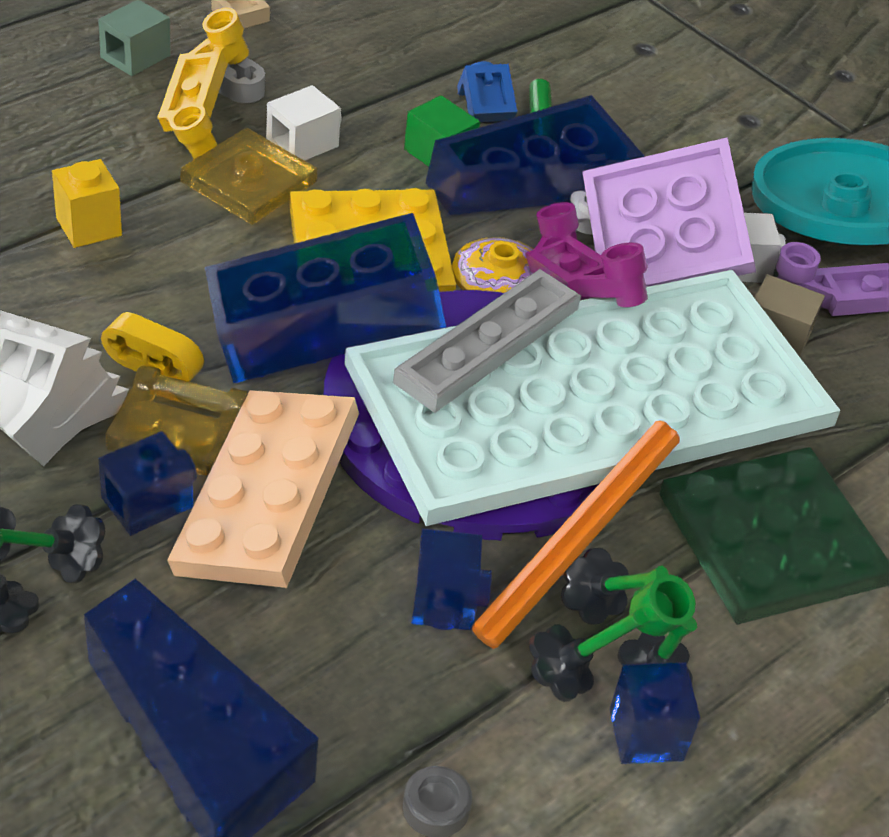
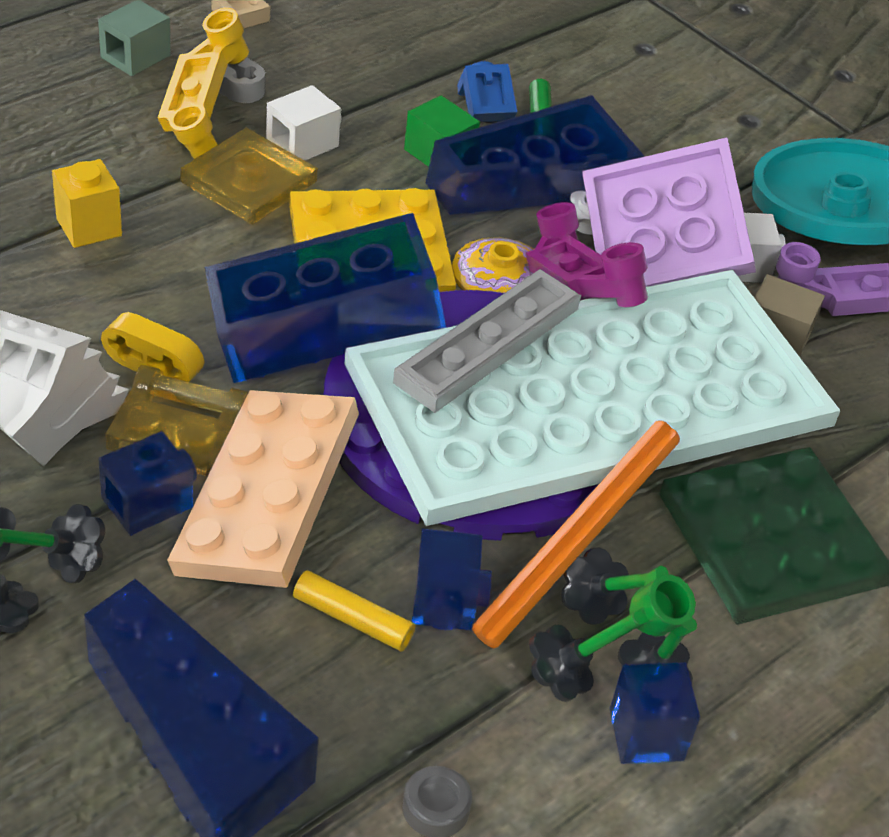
none -> yellow piece [293,570,416,652]

